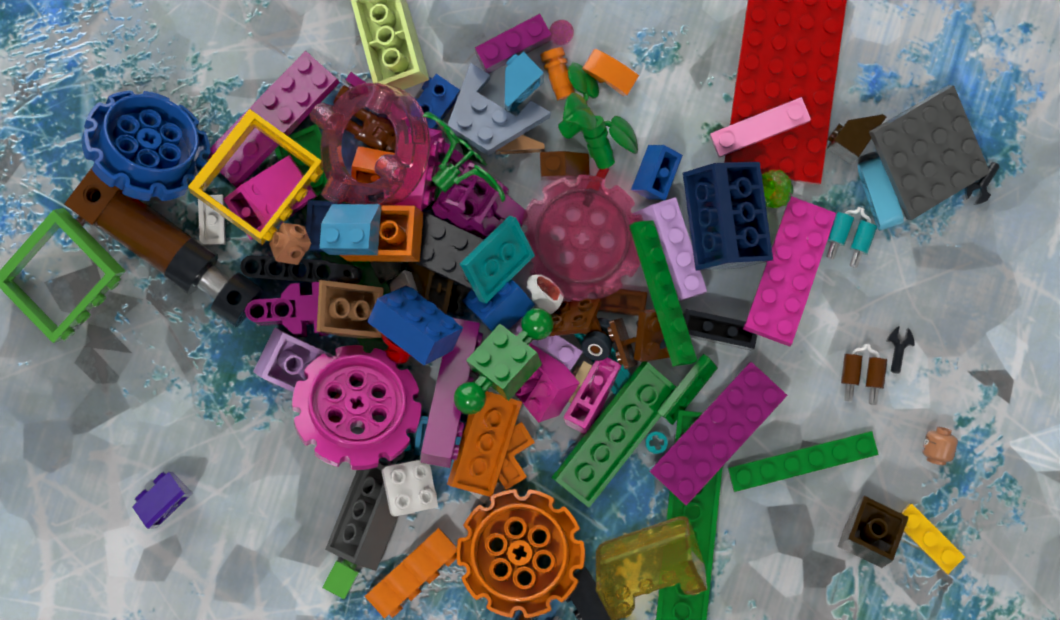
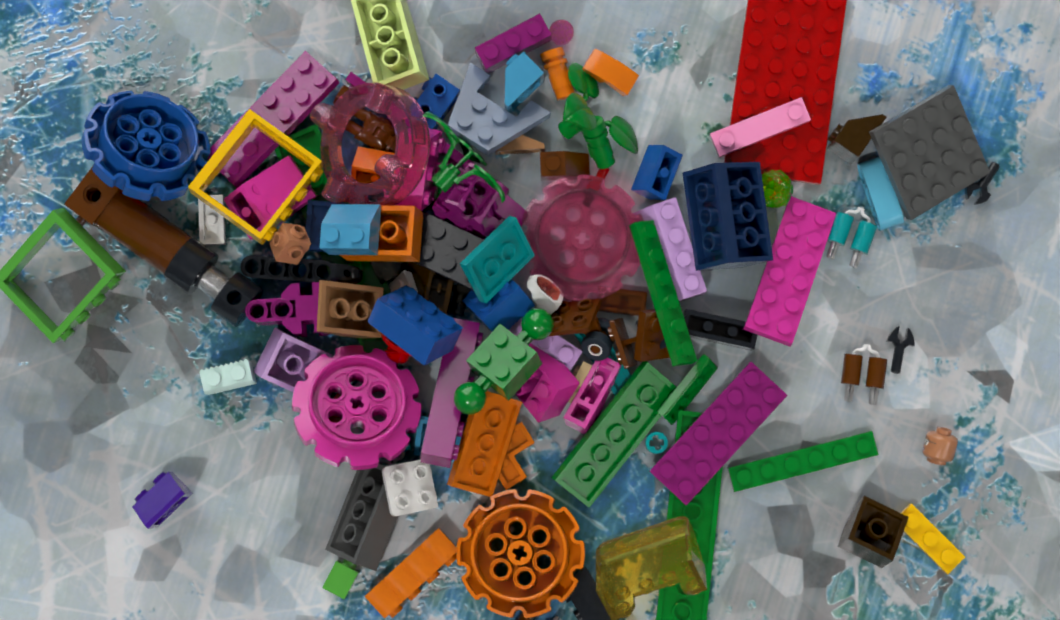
none -> light aqua brick [199,359,257,395]

